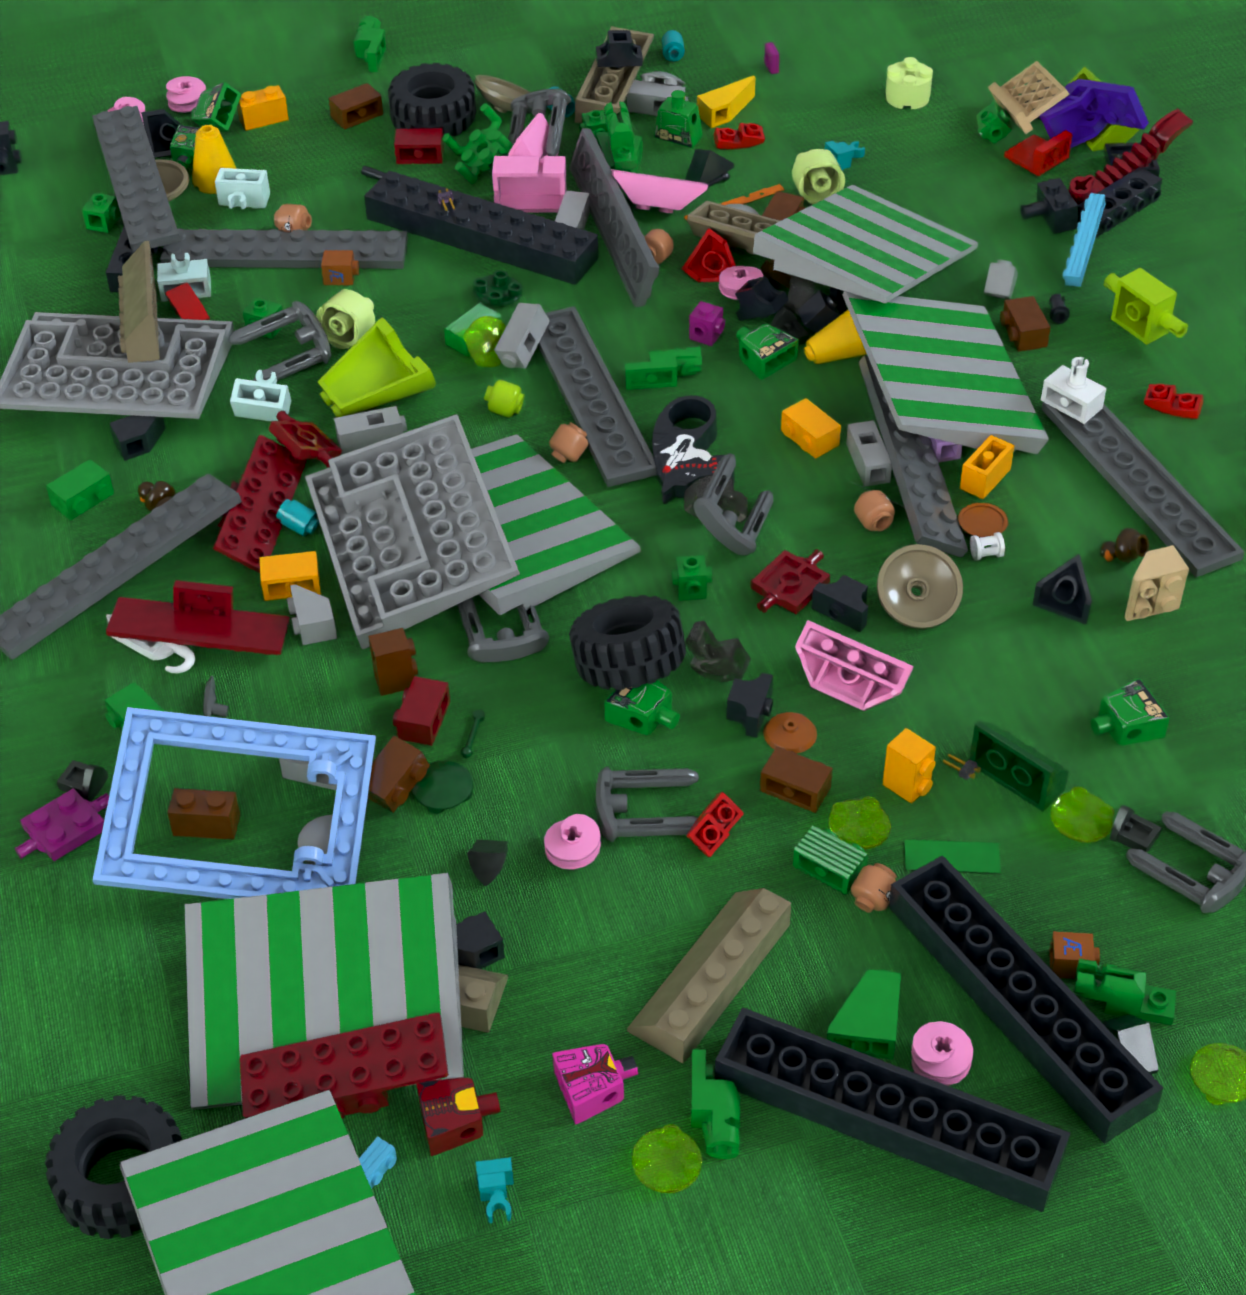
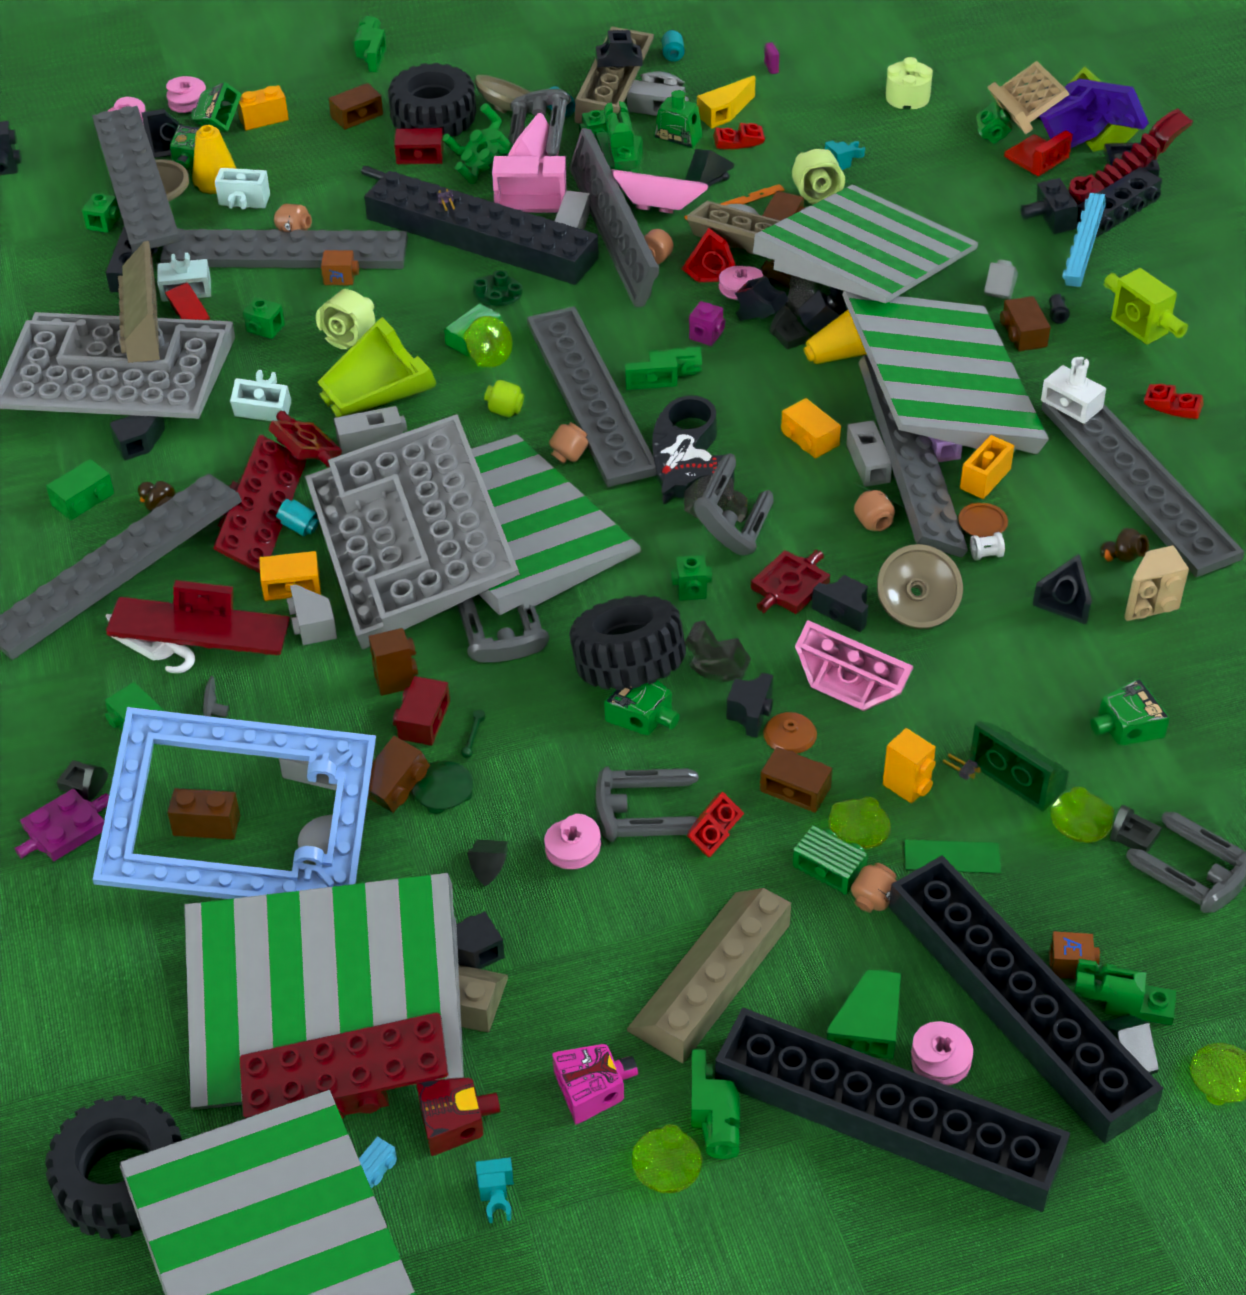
dark grey piece [229,301,331,381] -> none
light grey brick [494,303,550,368] -> none
green torso [736,324,798,380] -> none

